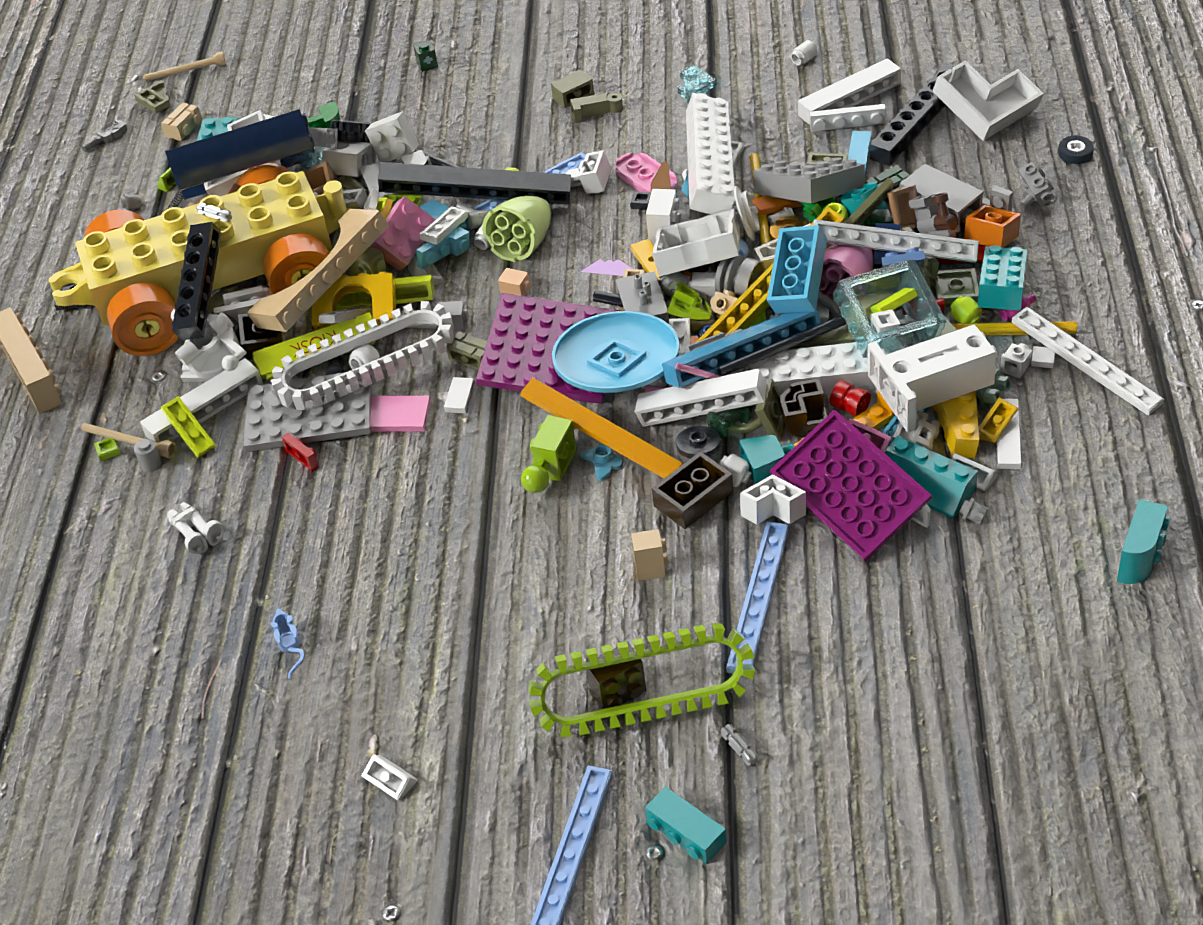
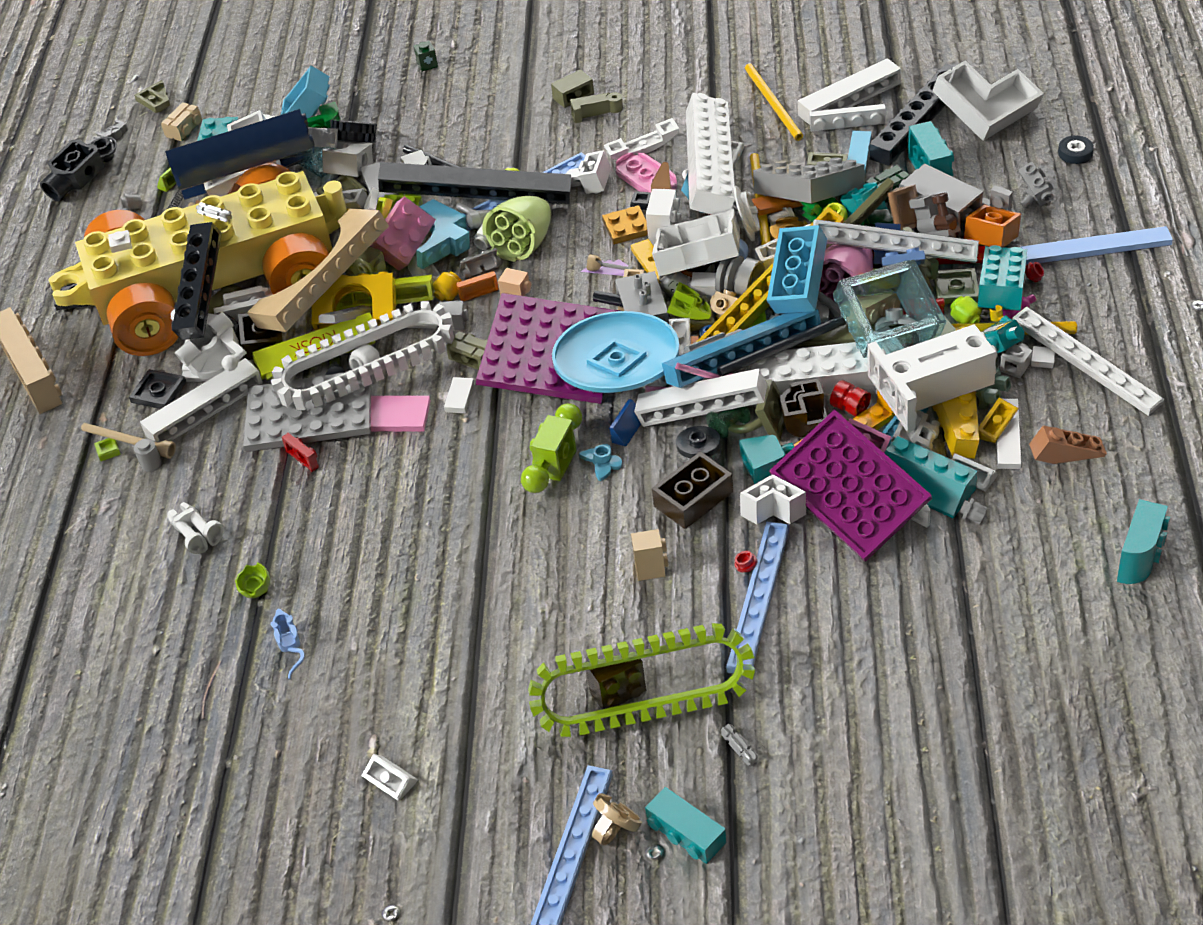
tan piece [143,51,226,81] -> none
neon yellow tile [161,396,216,458] -> none
medium nougat tile [303,161,336,195] -> none
white brick [365,111,419,162] -> none
white tile [420,206,468,245] -> none
light orange tile [520,377,682,478] -> none
clear light blue plate [677,64,717,101] -> none
white head [719,454,752,487] -> none
white brick [791,40,817,66] -> none
neon yellow tile [870,288,917,313] -> none
white brick [870,310,900,347] -> none
none -> black brick [40,137,117,201]
none -> white plate [108,230,132,253]
none -> black plate [129,369,186,409]
none -> lime hair [235,562,270,598]
none -> medium azure piece [281,66,330,118]
none -> yellow head [433,271,462,301]
none -> orange tile [456,271,499,302]
none -> light grey hinge [460,248,502,279]
none -> hinge [587,254,635,271]
none -> tan tile [592,793,642,846]
none -> plate [602,206,648,245]
none -> white slope [604,118,680,159]
none -> blue slope [610,399,641,446]
none -> red plate [734,551,758,573]
none -> yellow piece [745,63,803,141]
none -> teal brick [908,121,954,177]
none -> teal torso [955,305,1024,353]
none -> light blue tile [1020,226,1173,265]
none -> red plate [1025,262,1044,282]
none -> nougat slope [1029,425,1107,464]

